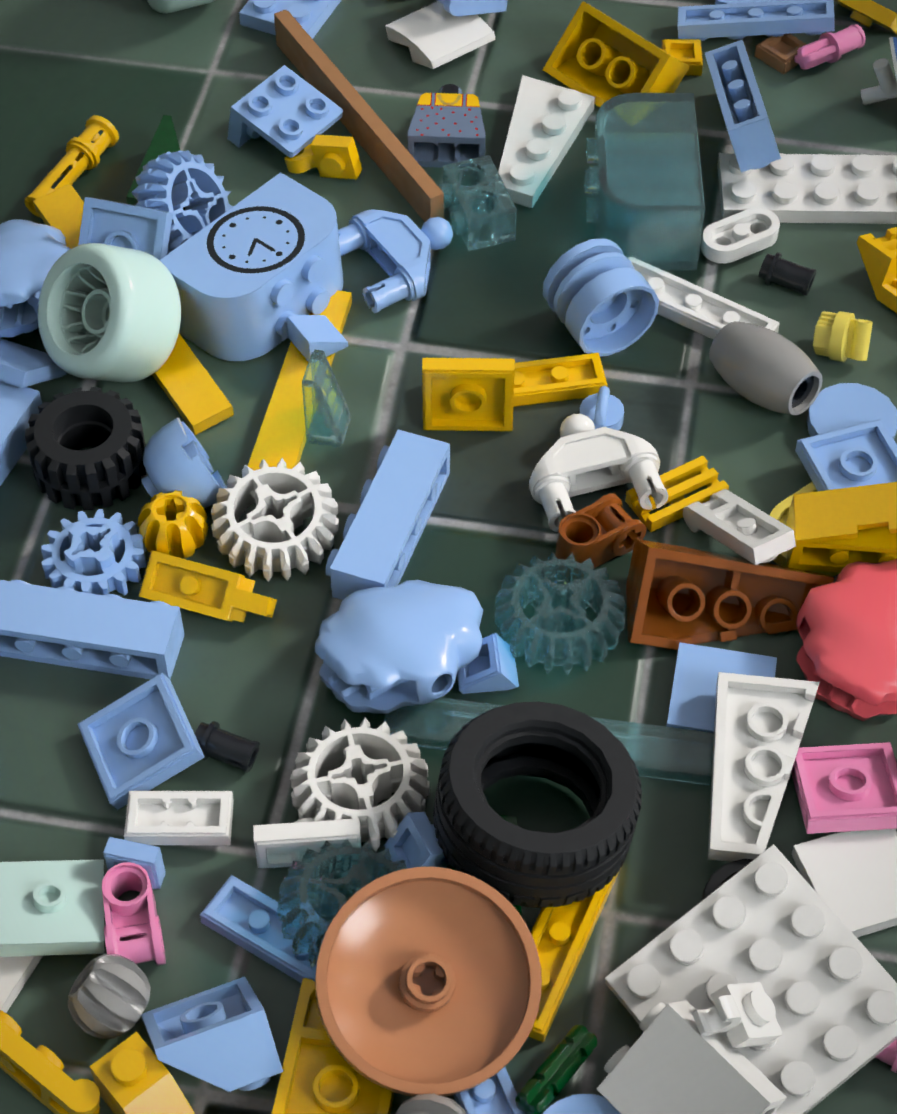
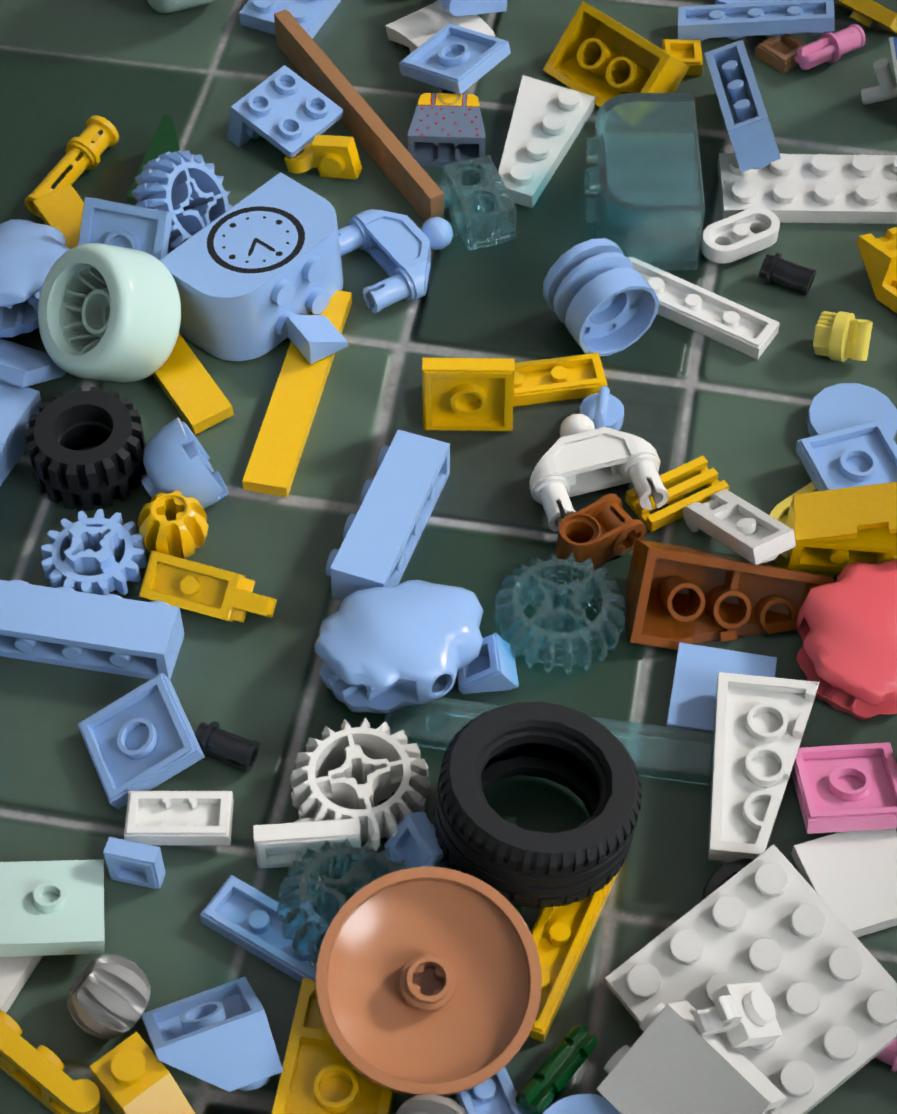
bright pink piece [101,862,166,965] -> none
white gear [211,458,339,582] -> none
clear light blue slope [302,349,351,448] -> none
light grey piece [709,321,823,415] -> none
none -> light blue tile [399,23,511,95]

